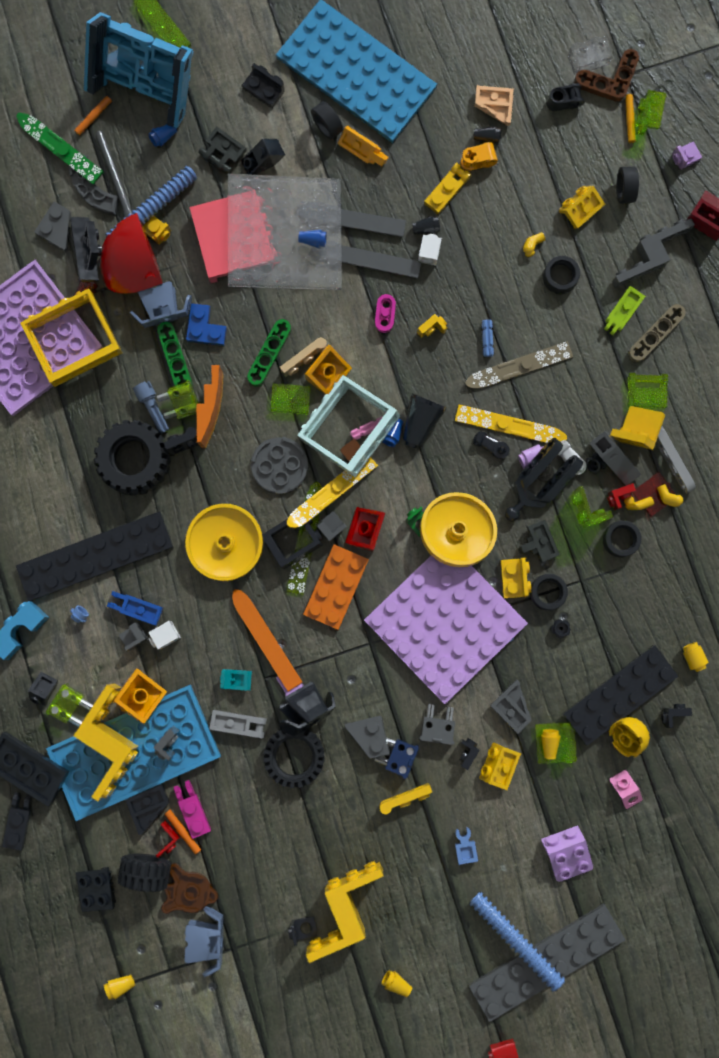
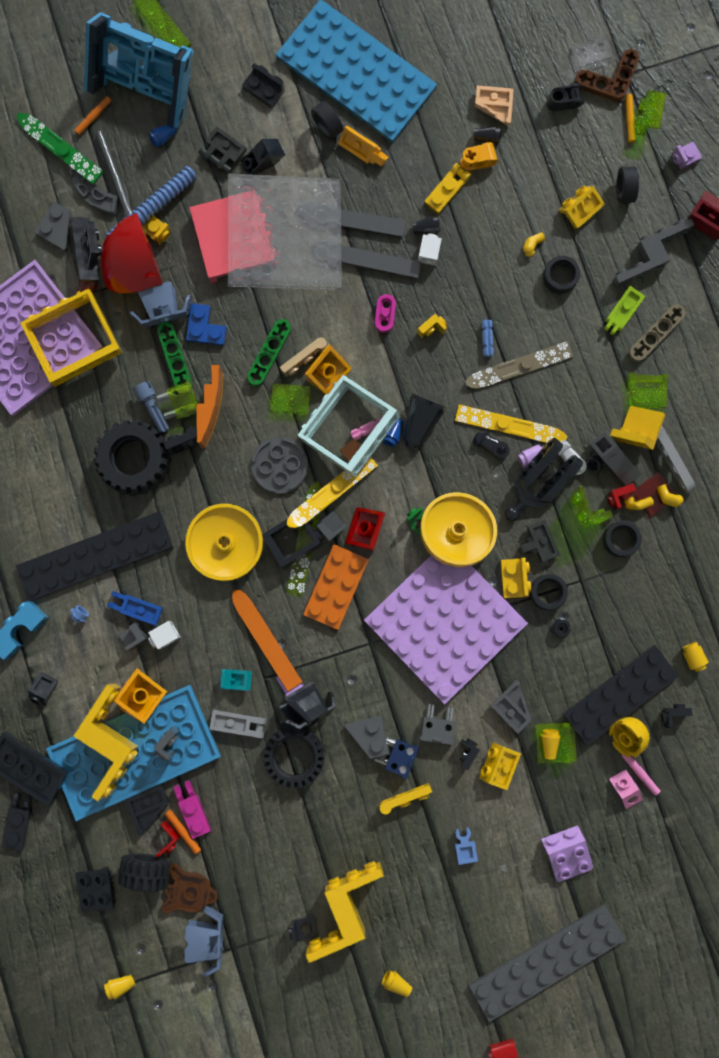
clear neon green piece [46,683,93,727] -> none
blue cone [298,229,327,249] -> none
medium blue piece [469,892,565,992] -> none
none -> bright pink piece [621,755,660,796]

